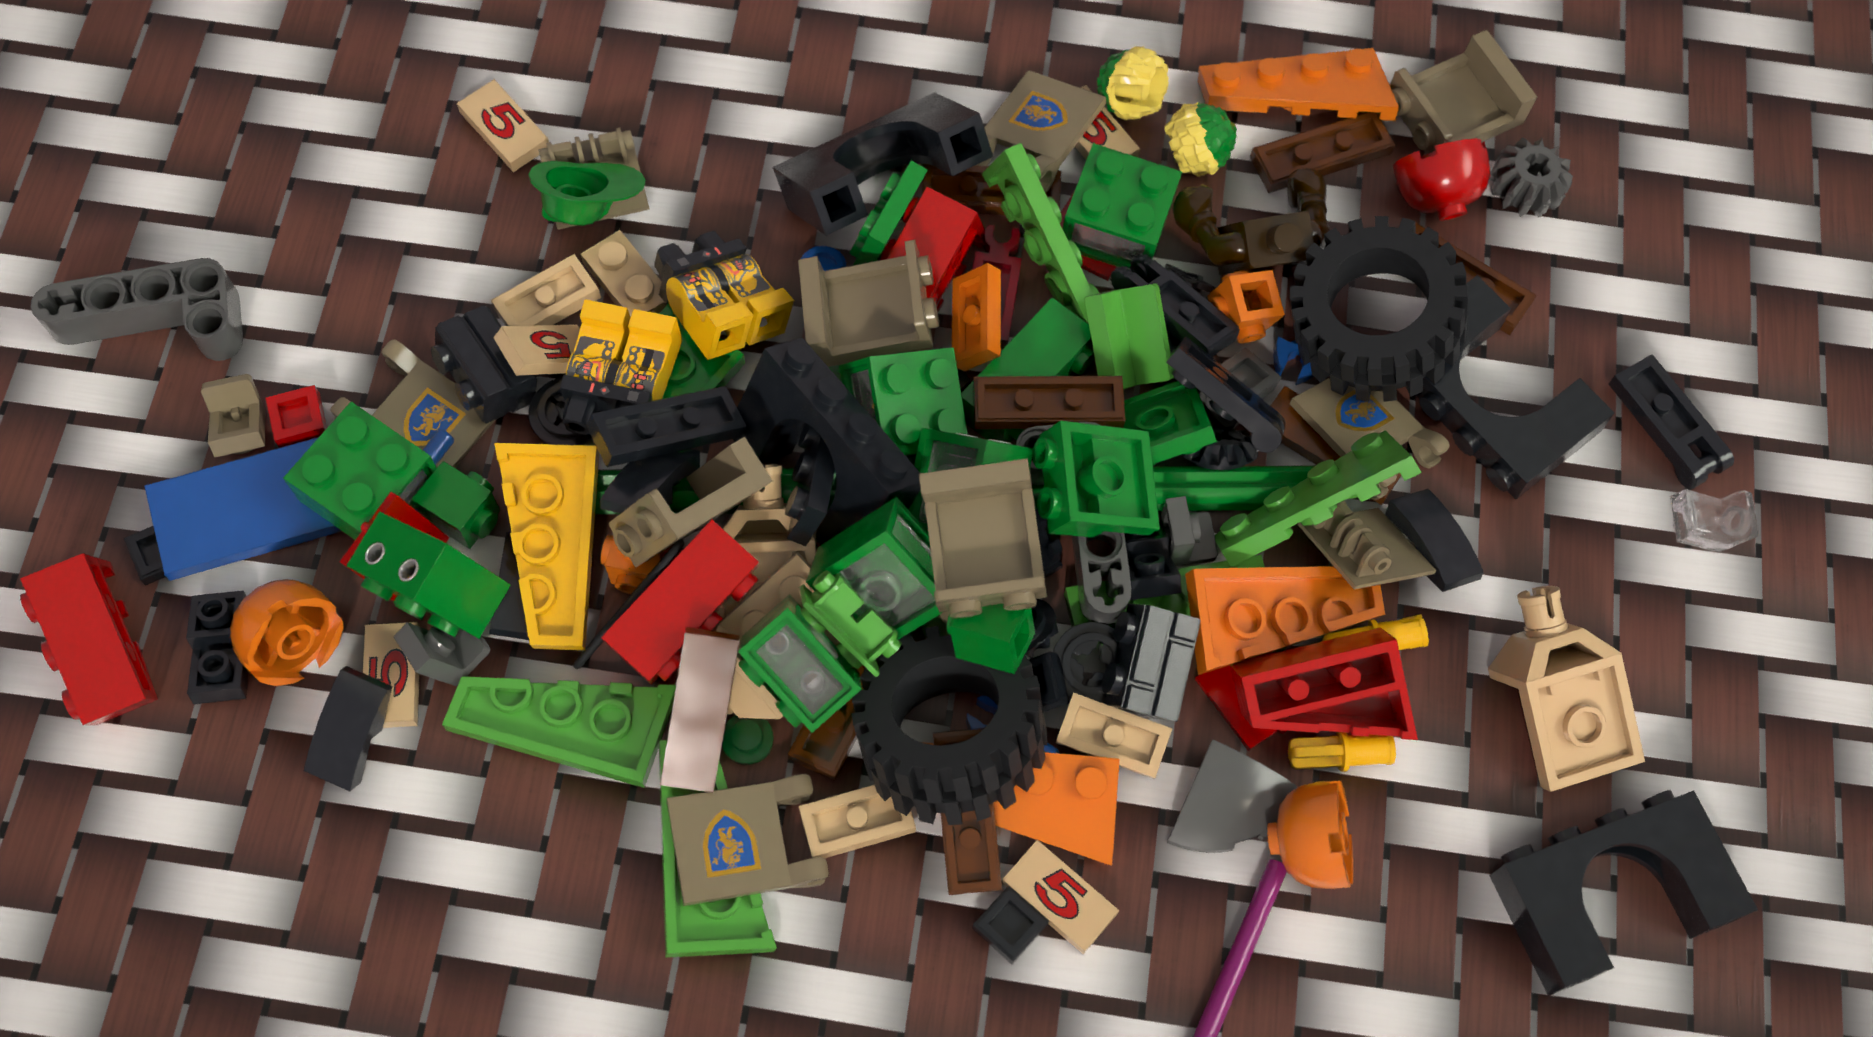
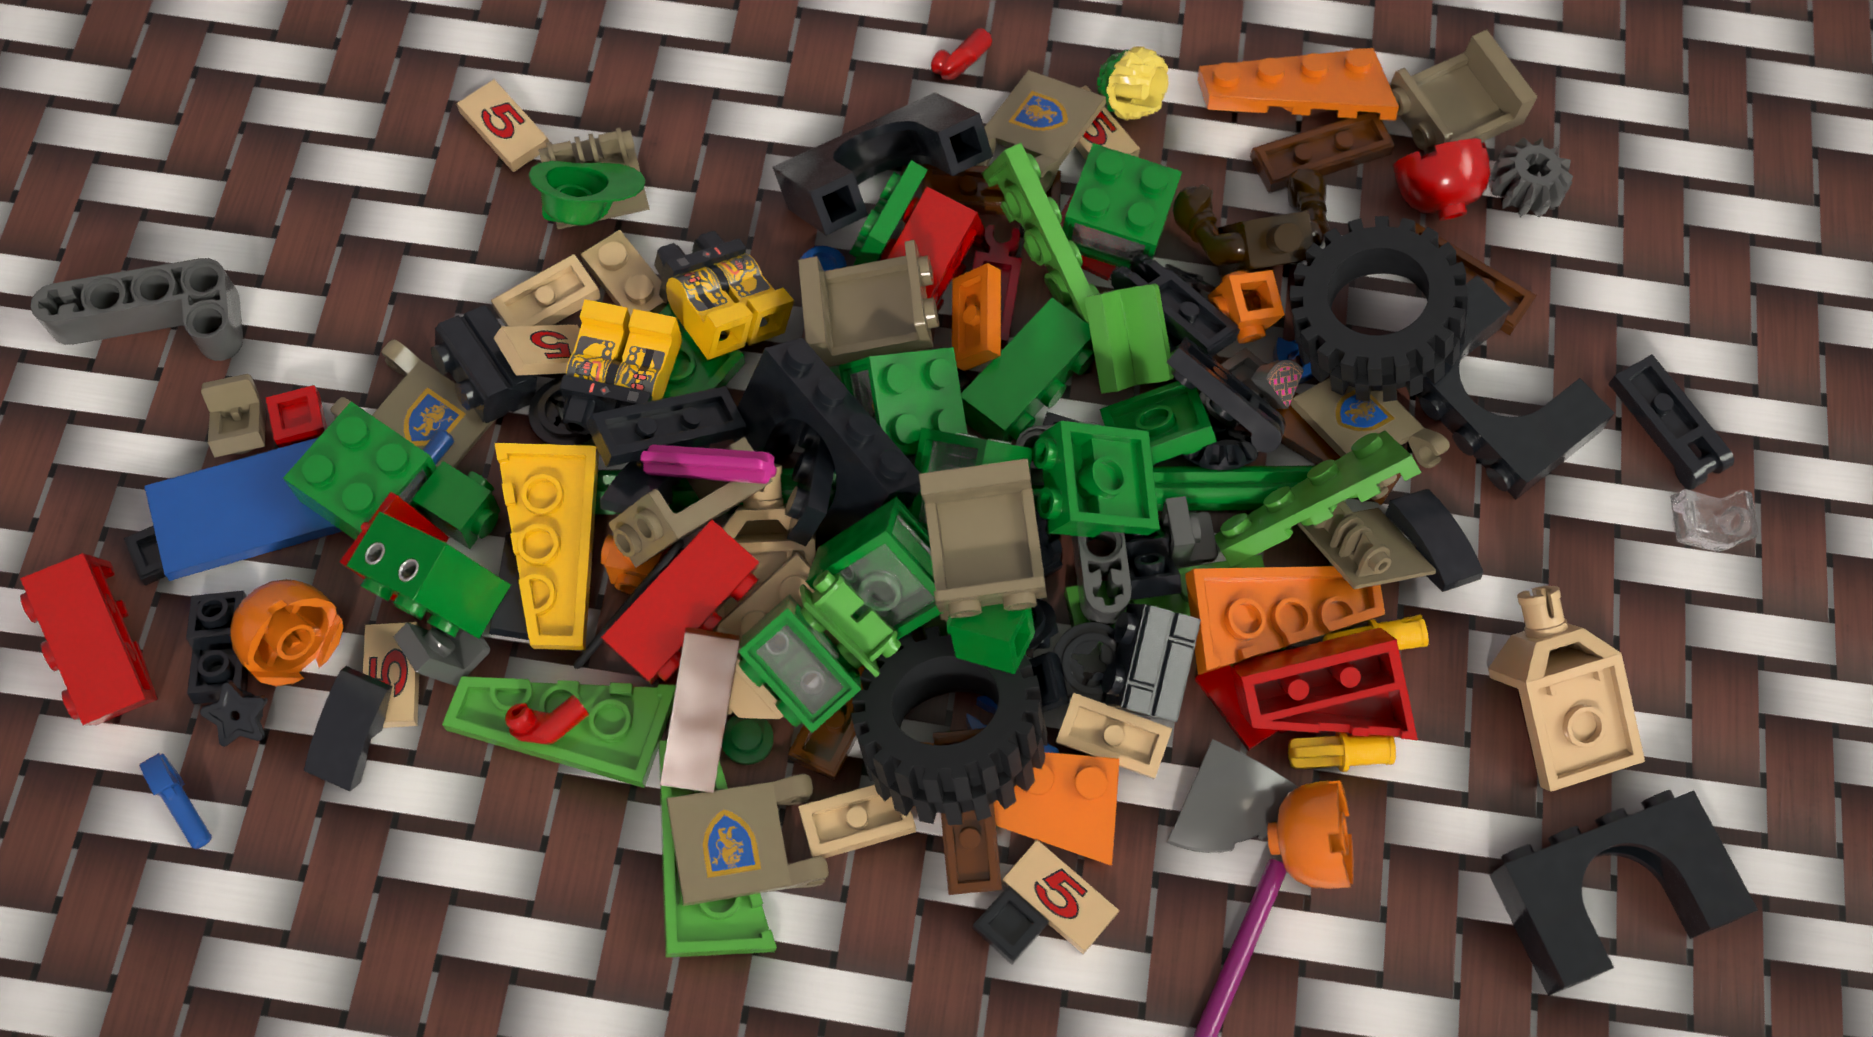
reddish brown tile [973,376,1125,429] -> none
light yellow piece [1164,102,1237,177] -> none
none -> blue bar [139,753,212,849]
none -> black plate [200,680,268,747]
none -> red arm [505,695,589,744]
none -> dark pink axle [640,445,777,484]
none -> red arm [931,28,992,80]
none -> dark grey tile [1252,360,1304,409]

